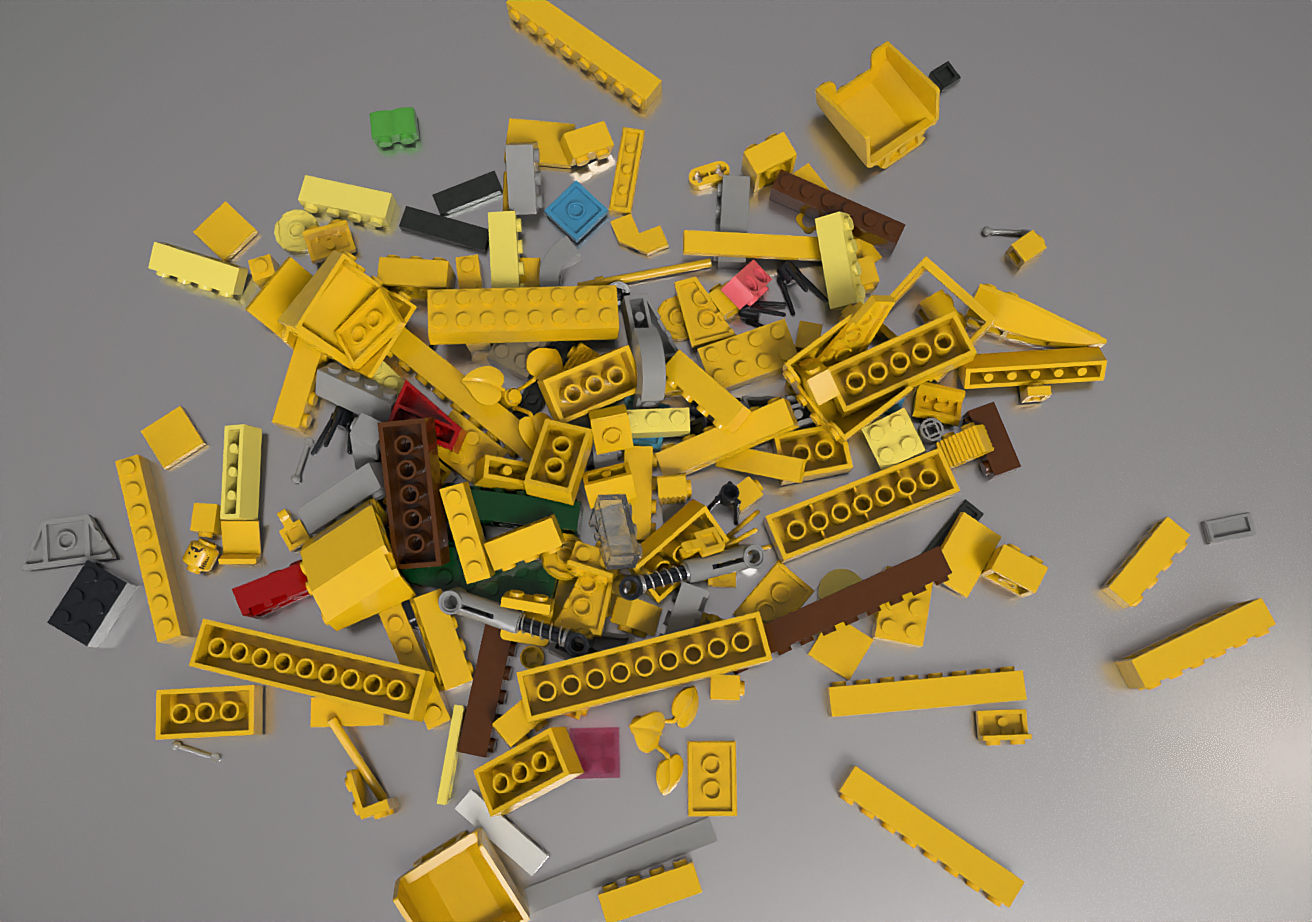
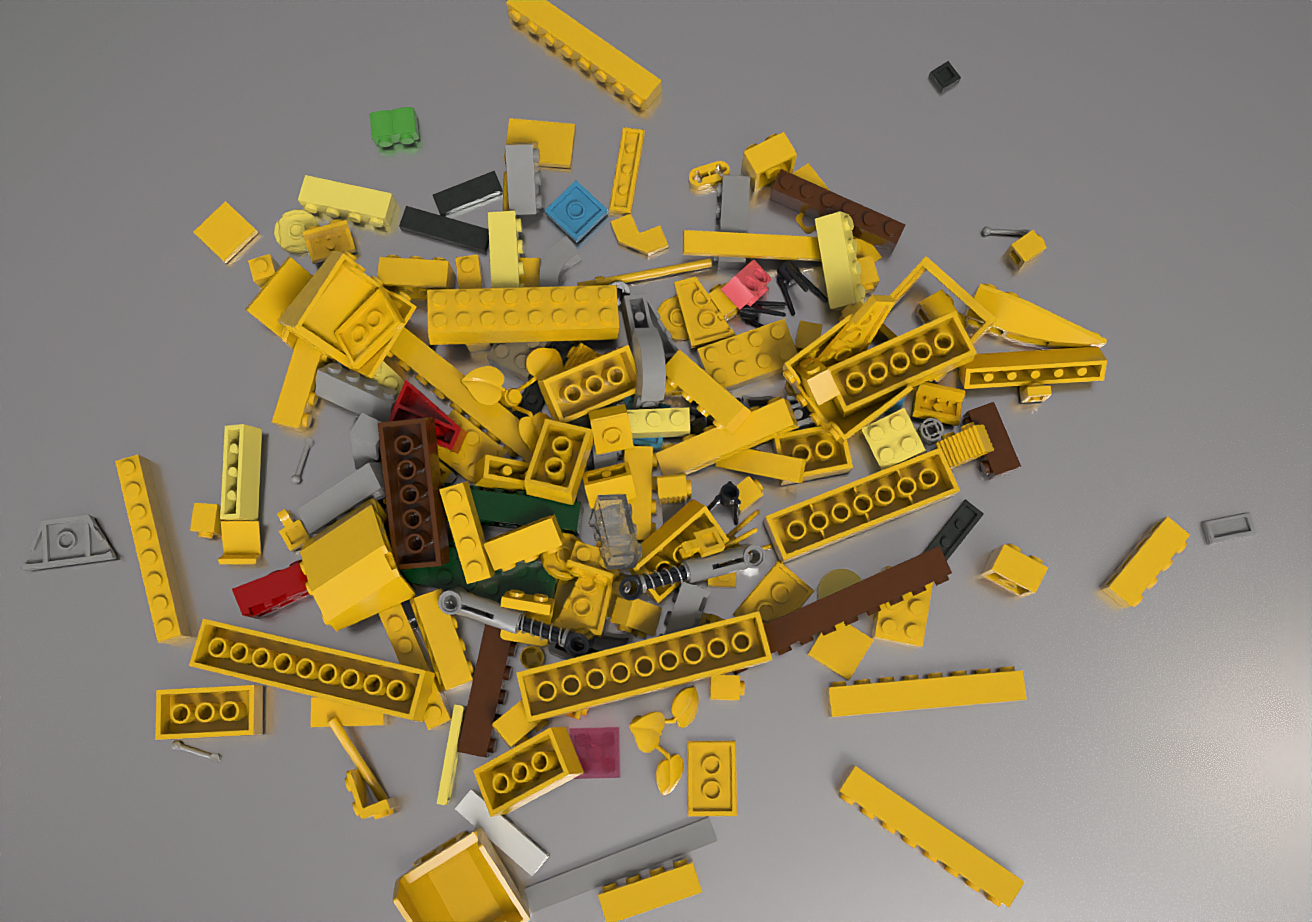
black brick [47,560,138,648] -> none
yellow tile [141,406,206,470] -> none
light yellow brick [148,242,249,298] -> none
yellow head [182,537,219,575] -> none
black plant [311,406,354,455] -> none
yellow brick [560,121,614,166] -> none
yellow windscreen [815,41,940,169] -> none
yellow tile [940,512,1002,598] -> none
yellow bracket [975,709,1032,746] -> none
yellow brick [1115,597,1276,691] -> none

